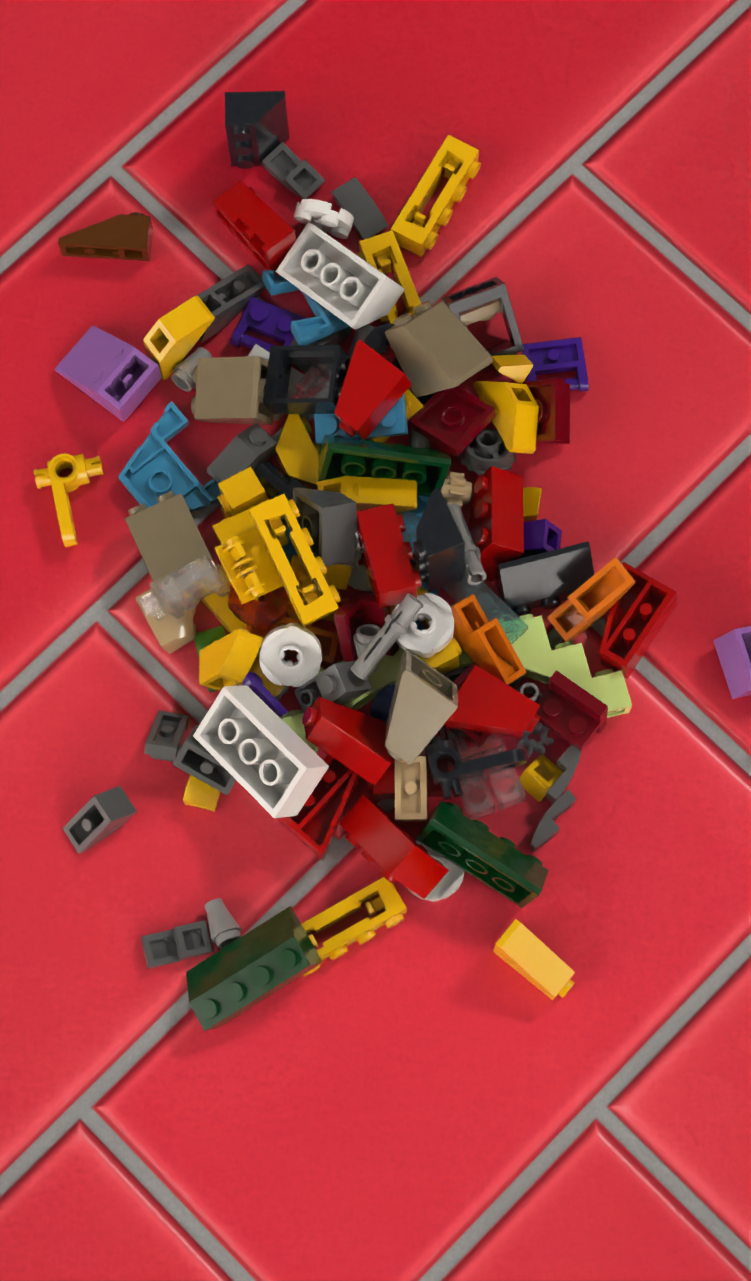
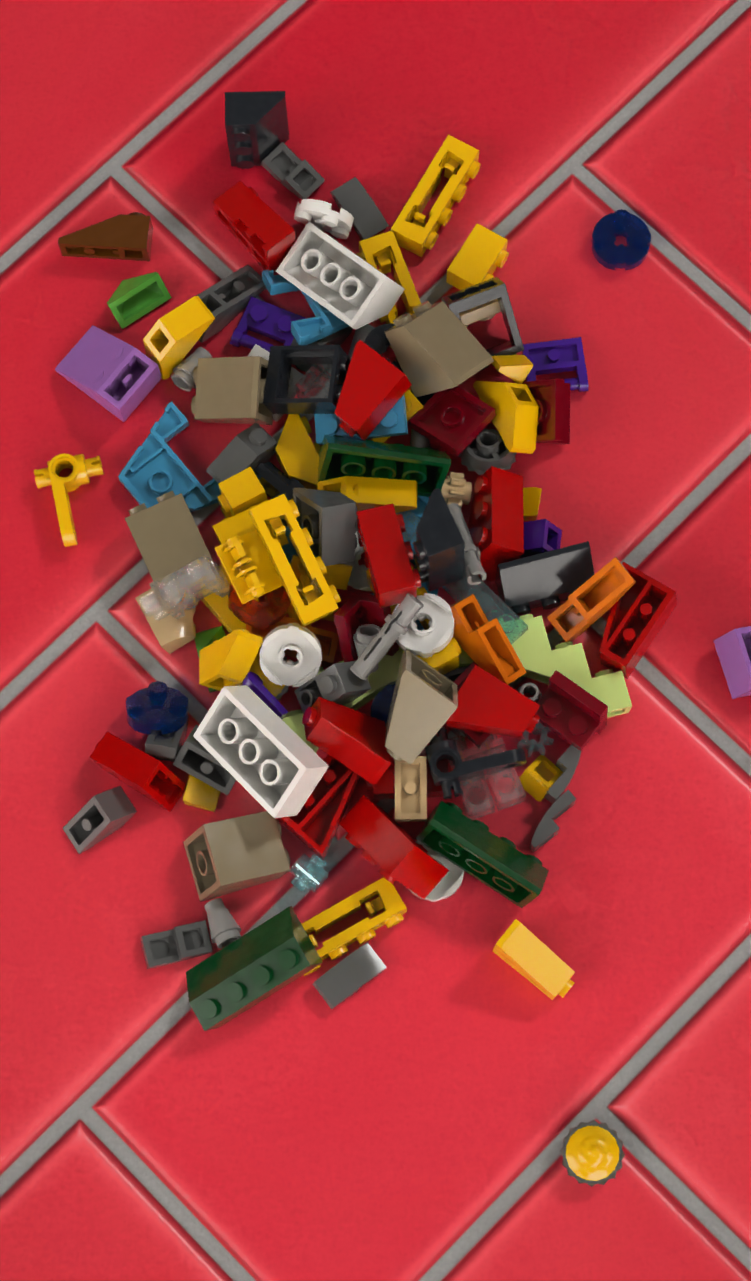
none -> red slope [90,731,187,812]
none -> bright green slope [107,272,172,329]
none -> clear blue plate [125,681,189,734]
none -> dark tan slope [183,811,290,902]
none -> clear light blue gear [289,853,329,892]
none -> dark grey slope [313,942,387,1009]
none -> yellow brick [446,223,509,290]
none -> yellow piece [560,1120,625,1187]
none -> clear blue plate [591,209,651,270]

